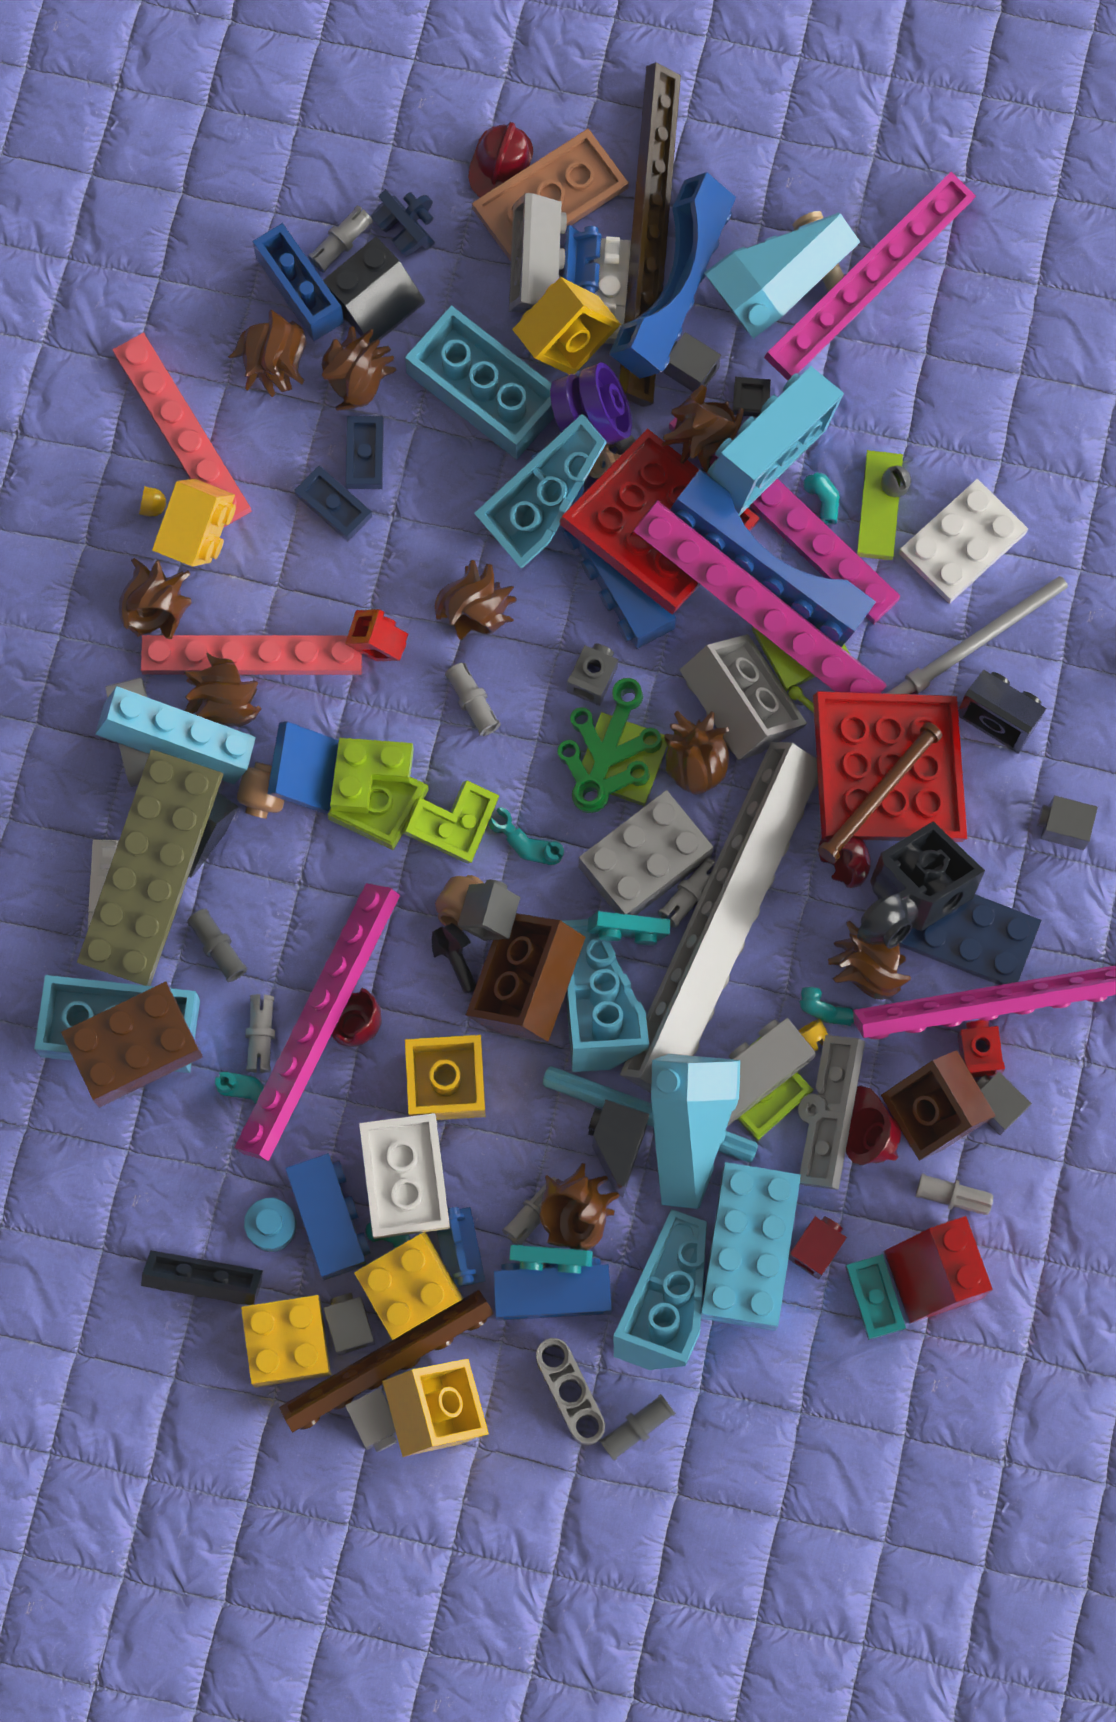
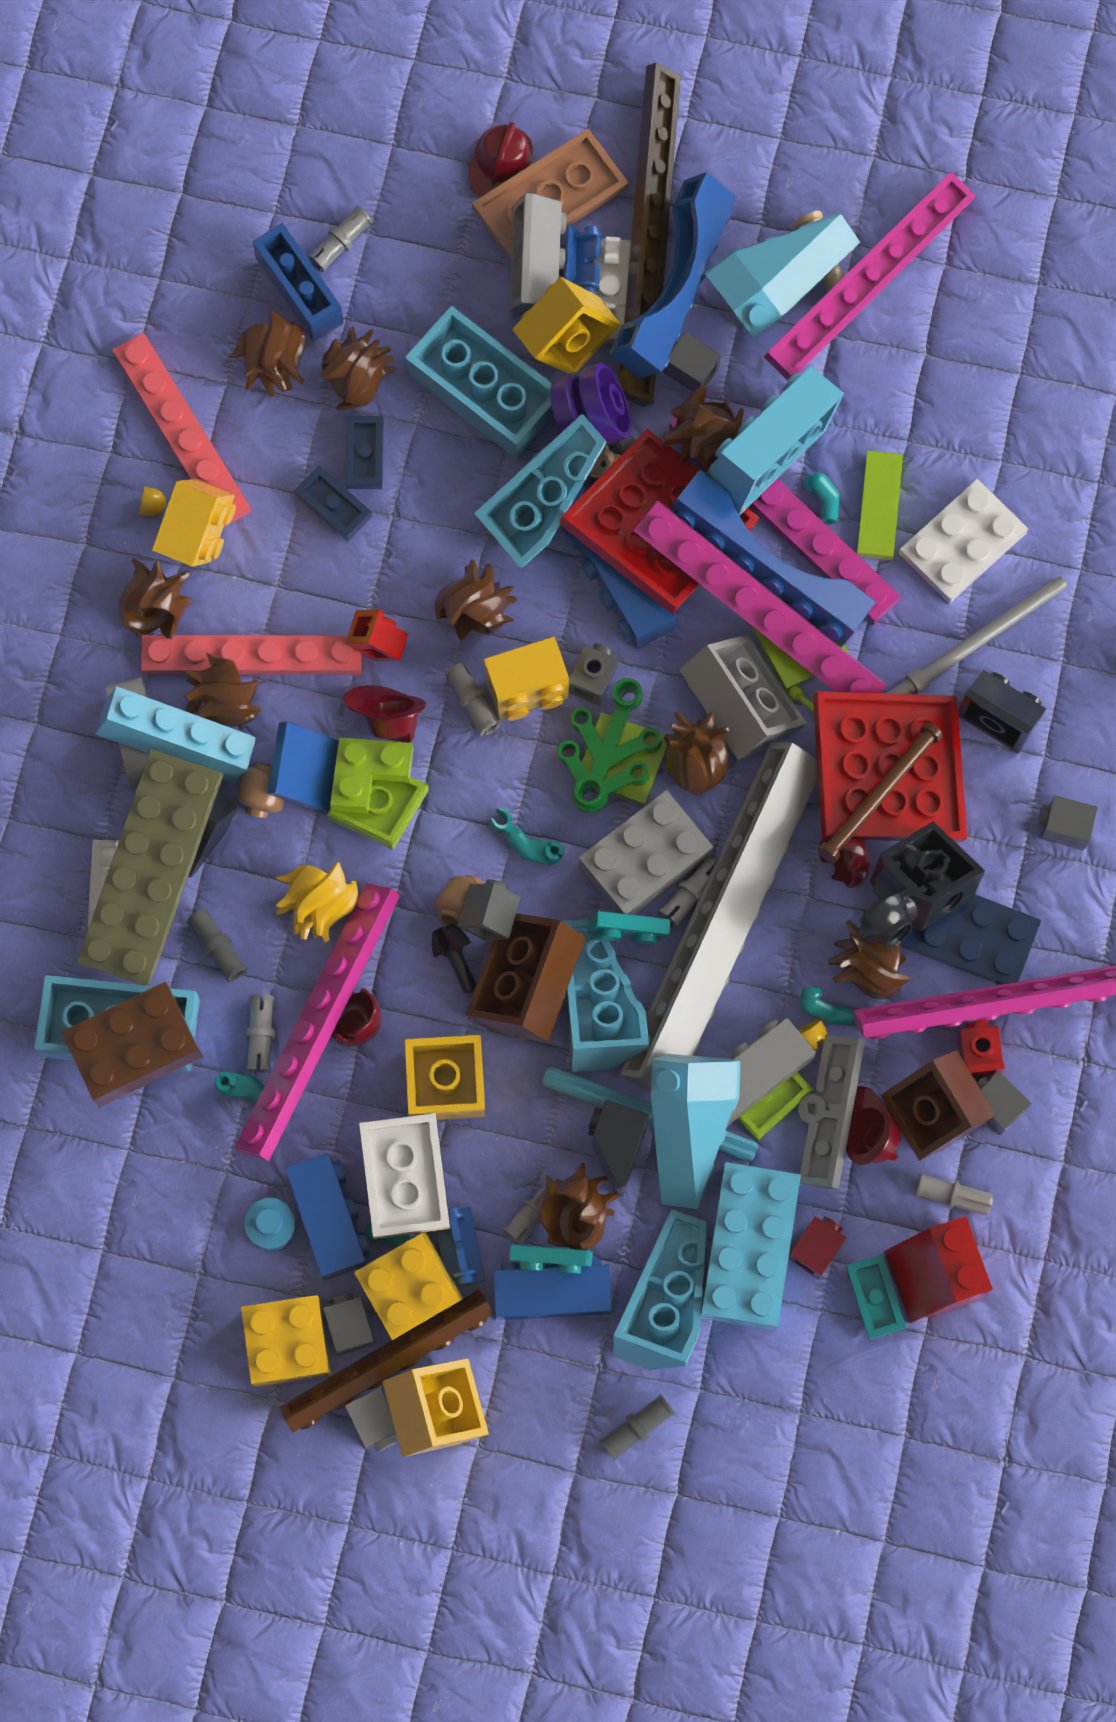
black plate [141,1250,263,1305] -> none
black slope [323,236,425,345] -> none
dark blue hips [370,189,435,257] -> none
lime plate [402,780,499,864] -> none
light grey beam [536,1338,605,1446] -> none
black tile [732,376,771,417] -> none
dark grey hinge [881,465,911,497] -> none
none -> yellow hair [275,862,358,943]
none -> dark red piece [343,685,426,743]
none -> yellow brick [484,636,569,721]

